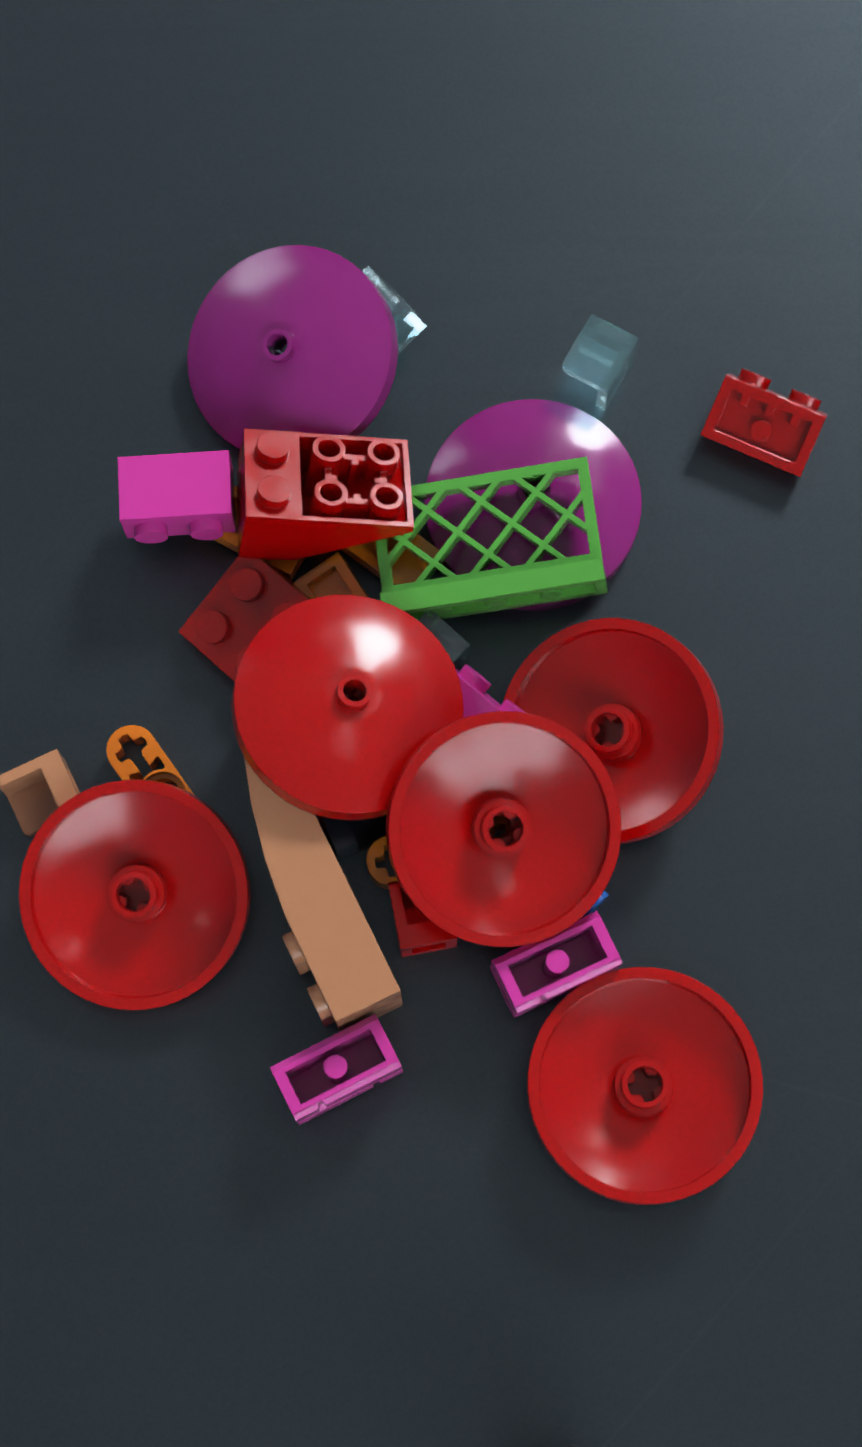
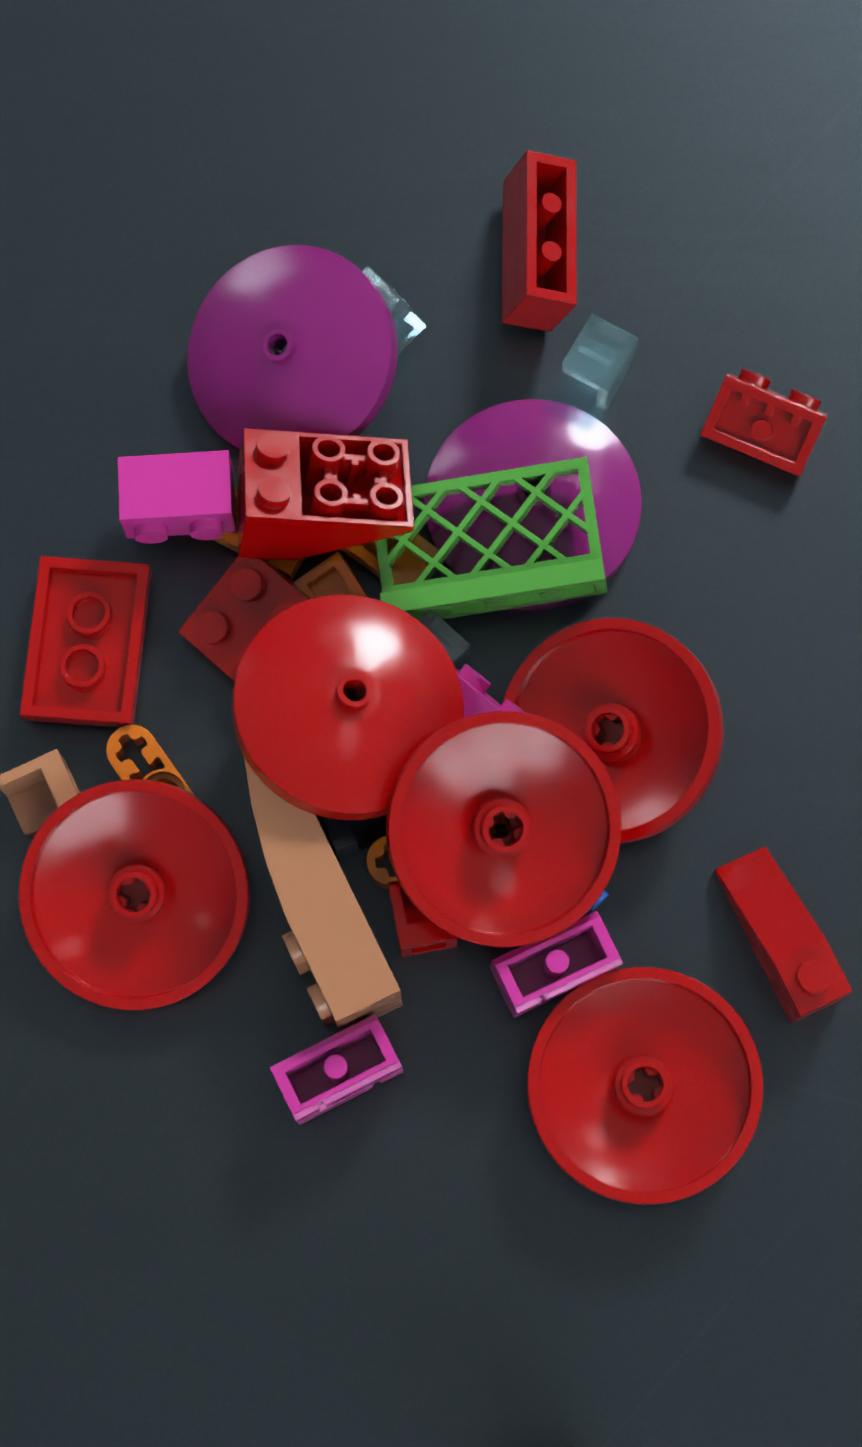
none -> red plate [20,556,152,728]
none -> red brick [502,150,577,332]
none -> red slope [714,846,853,1024]

